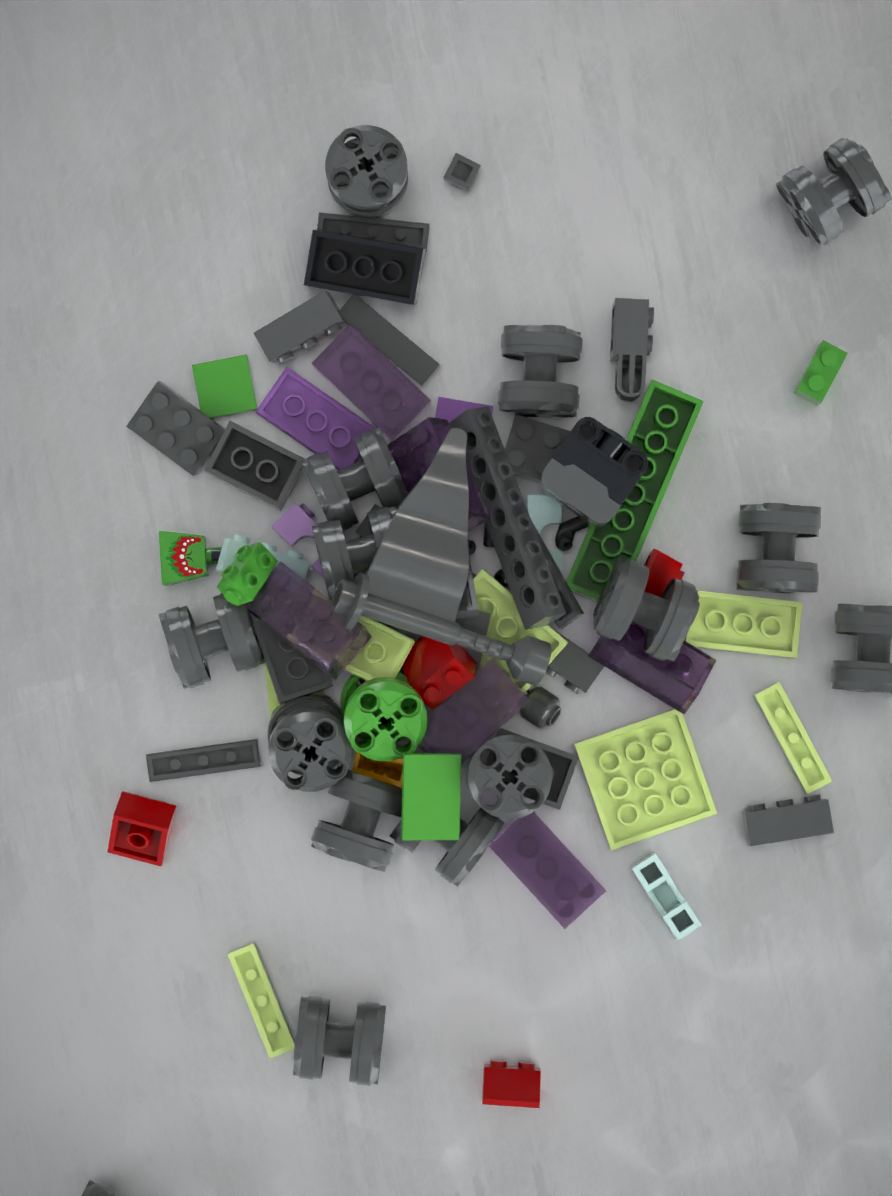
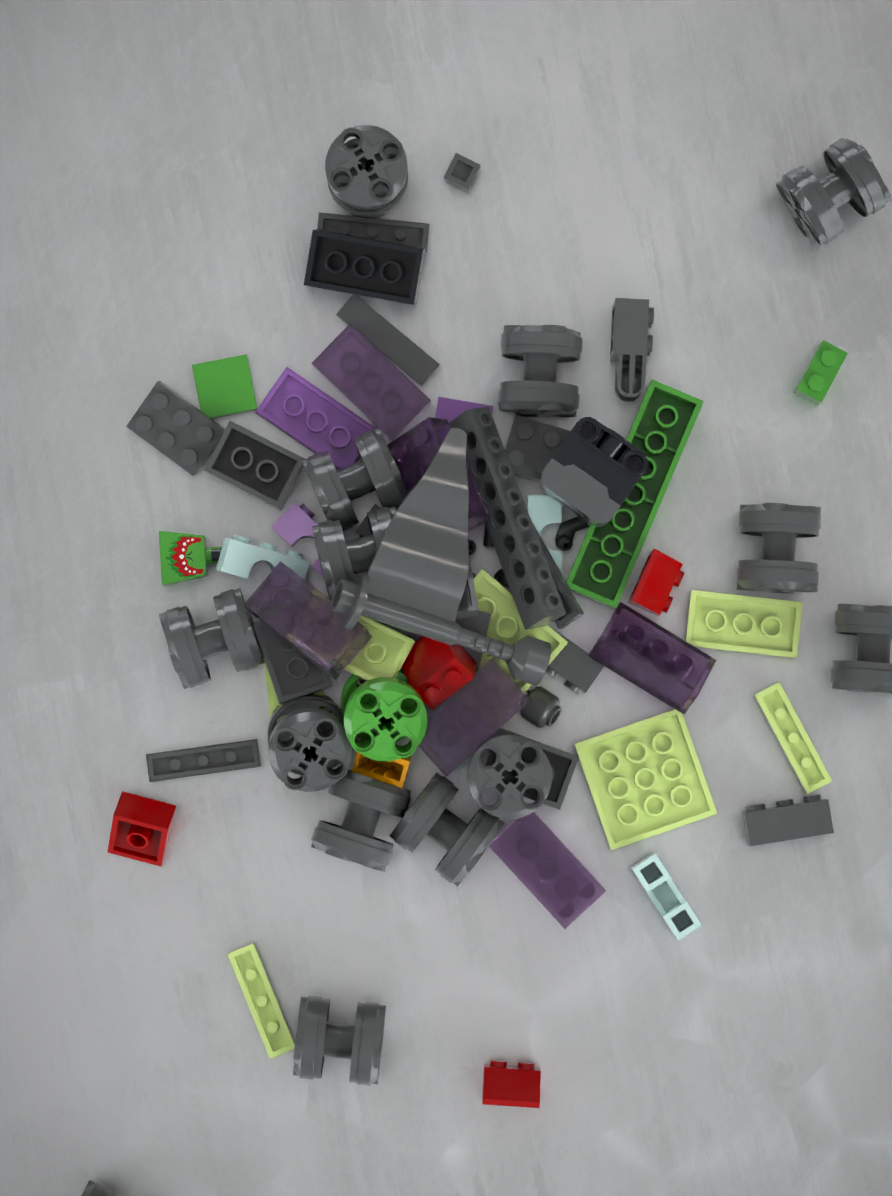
bright green brick [217,542,278,606] -> none
dark grey brick [253,290,346,365] -> none
bright green tile [401,753,461,840] -> none
dark grey piece [593,558,700,661] -> none

